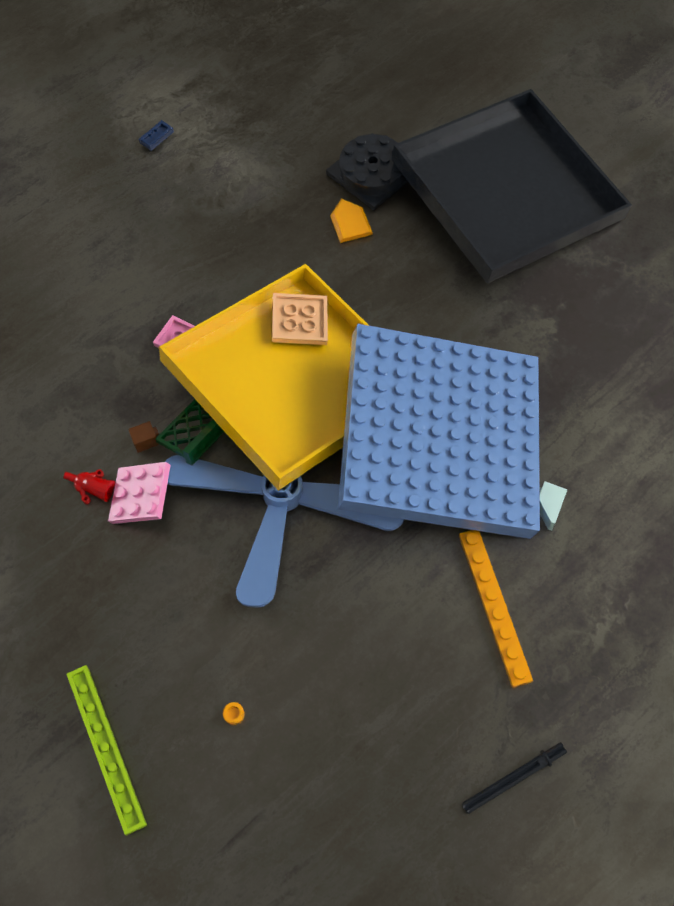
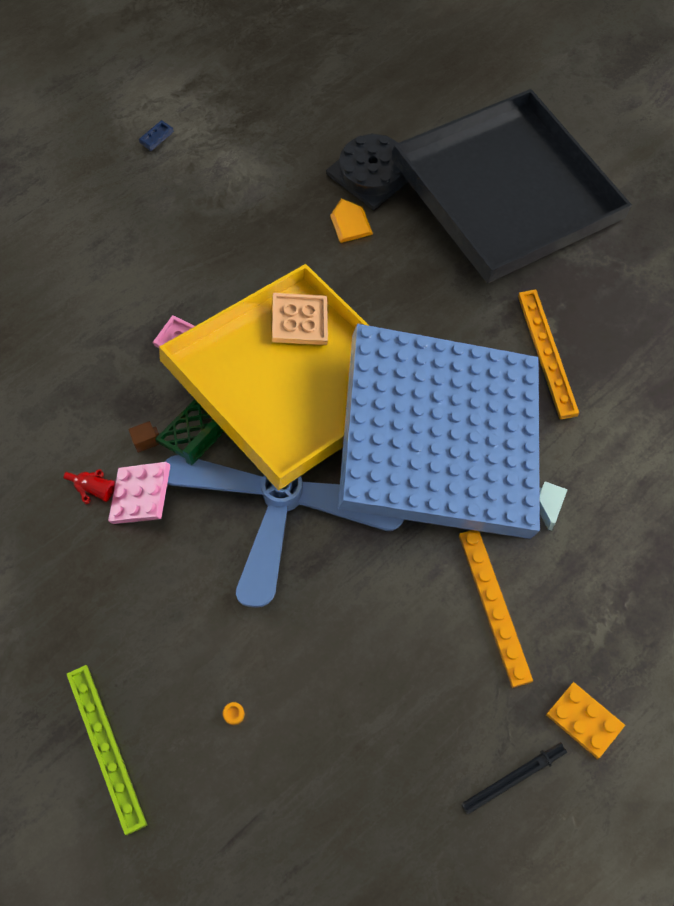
none -> light orange plate [518,289,579,420]
none -> light orange plate [546,682,626,759]

